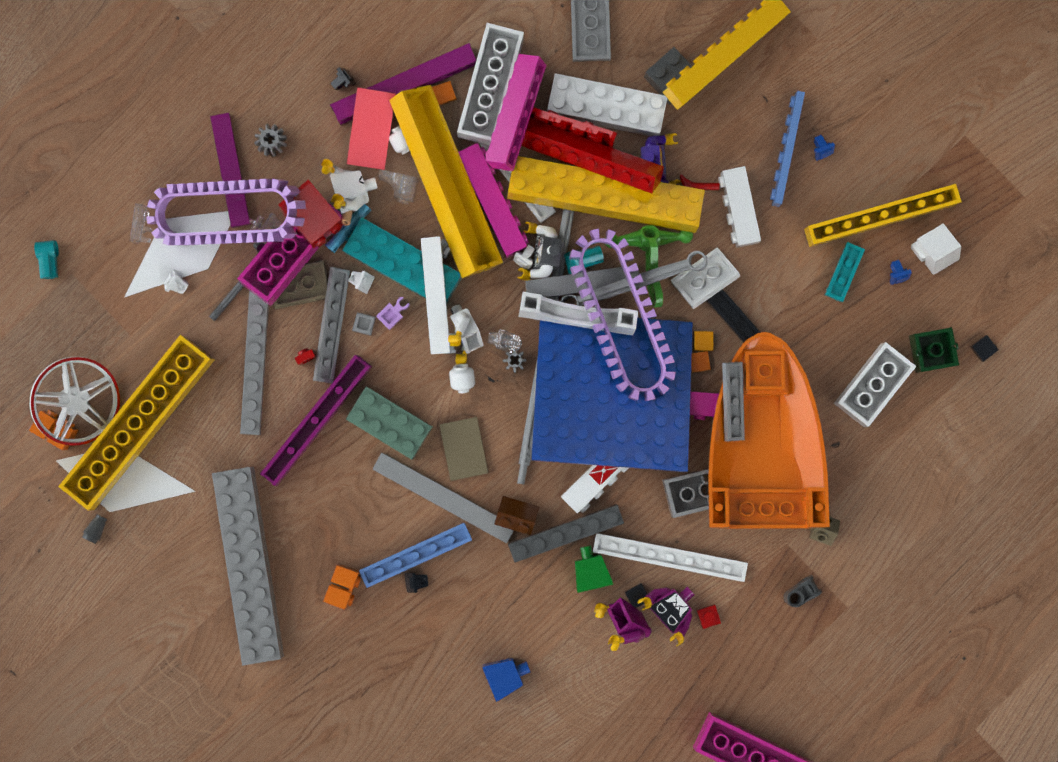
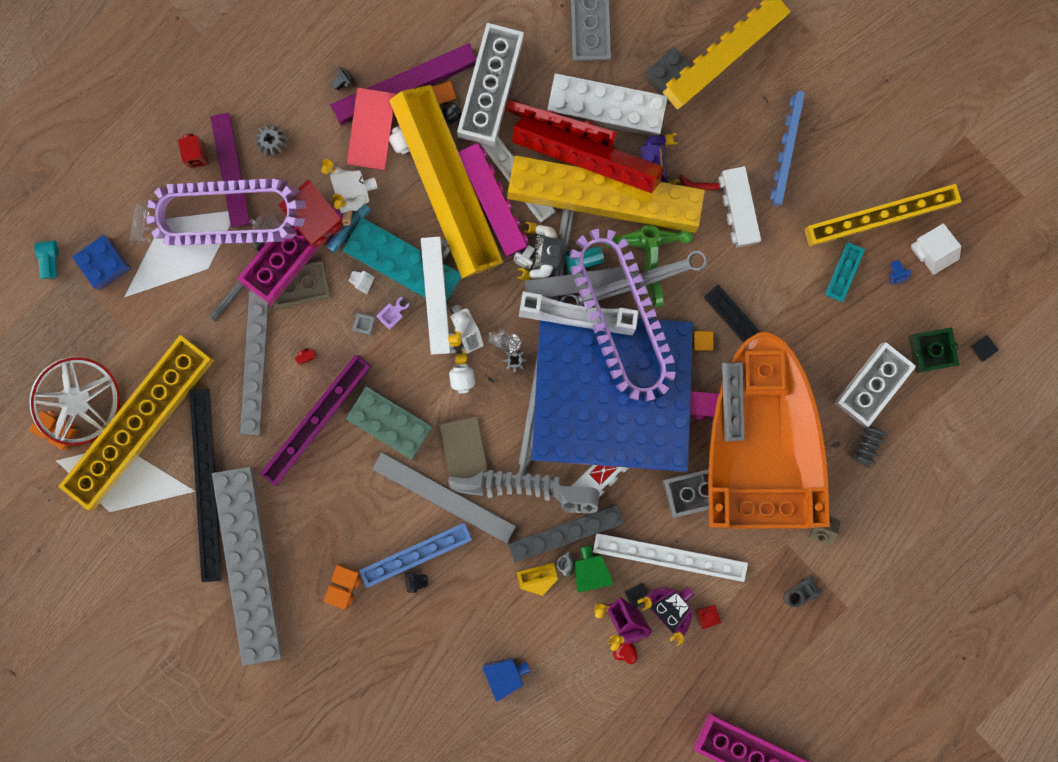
dark grey cone [82,514,107,544] -> none
white brick [164,270,189,294] -> none
light grey tile [313,267,350,383] -> none
clear arch [378,169,418,204] -> none
dark pink brick [485,54,546,171] -> none
reddish brown brick [494,496,540,536] -> none
white plate [671,247,740,309] -> none
orange tile [691,351,711,373] -> none
blue brick [814,135,835,161] -> none
none -> blue brick [72,235,131,290]
none -> red brick [177,134,209,169]
none -> black plate [189,389,222,582]
none -> black cone [442,102,462,126]
none -> light grey piece [448,470,600,513]
none -> yellow slope [517,562,558,596]
none -> light grey piece [557,552,575,576]
none -> red rock [613,642,638,665]
none -> dark grey piece [851,425,889,468]

